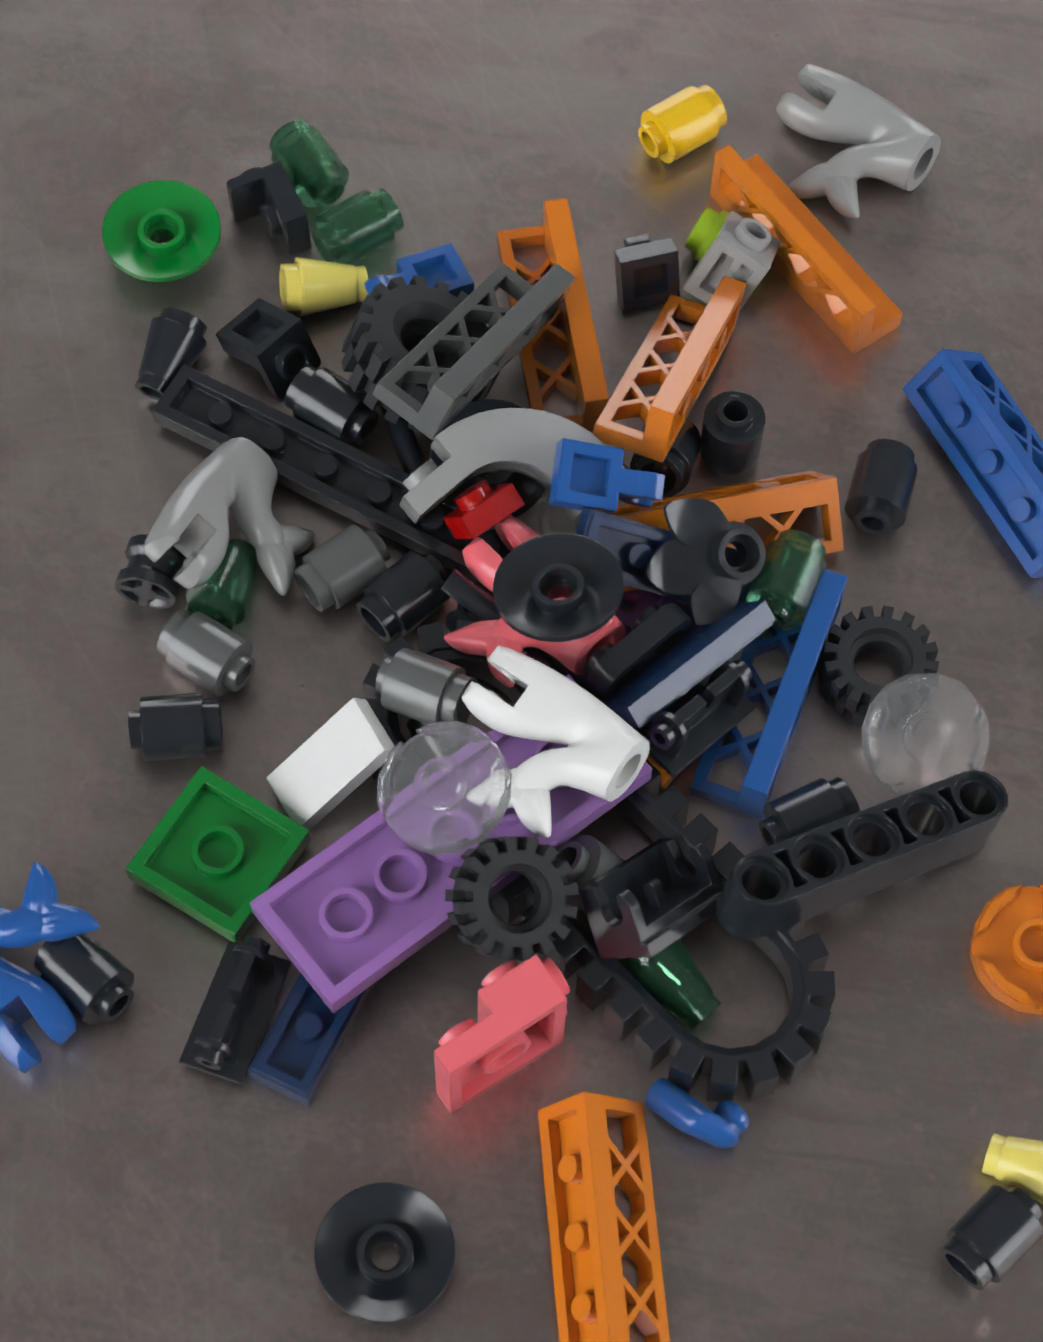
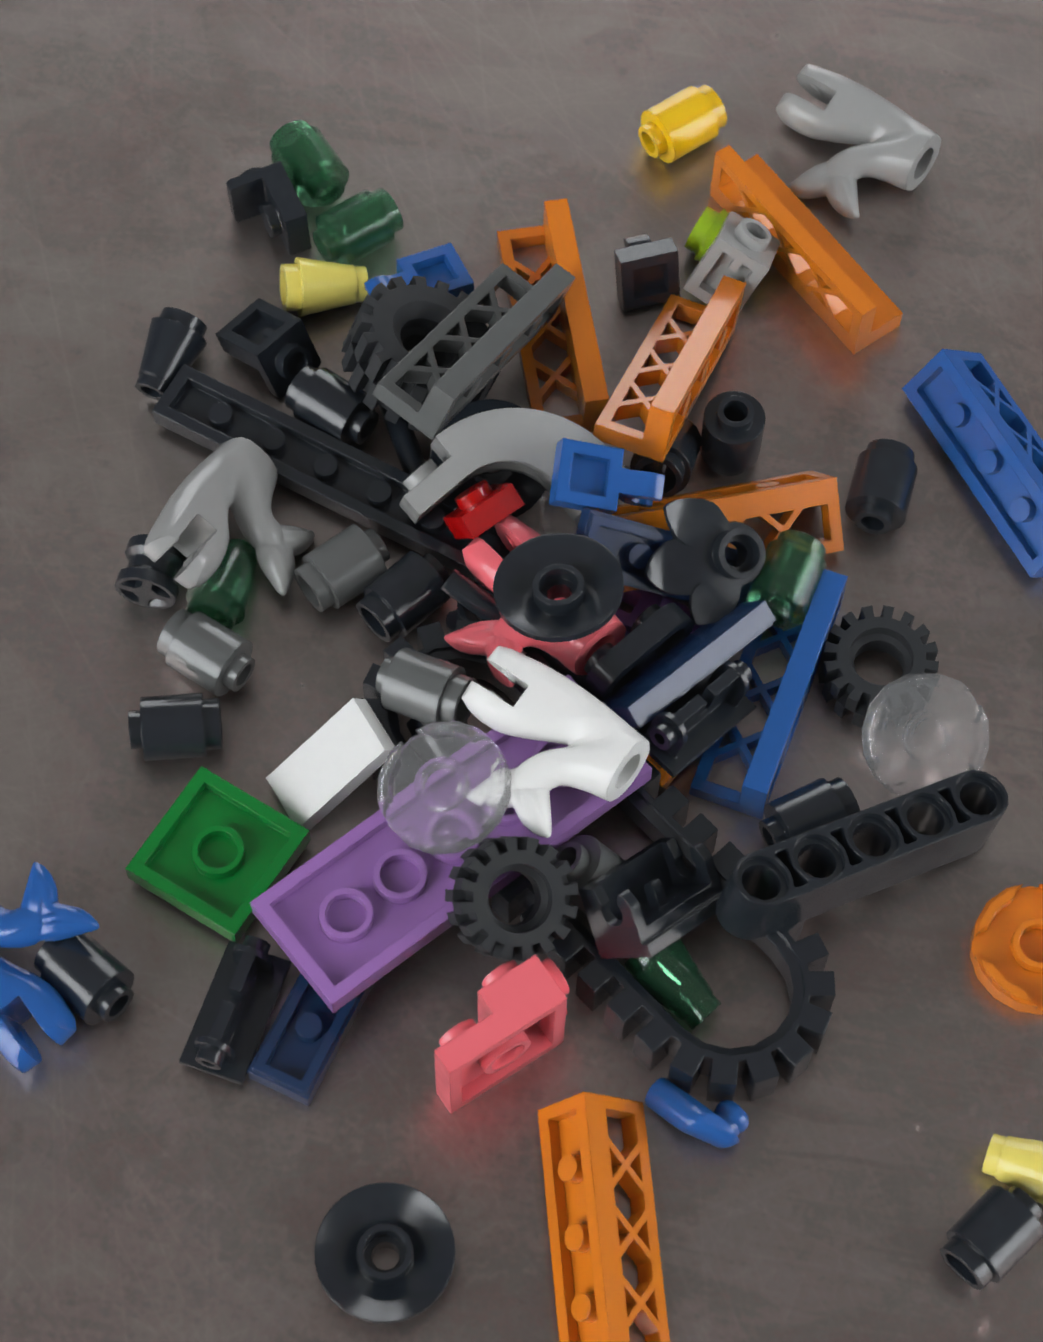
green dish [102,180,221,282] -> none

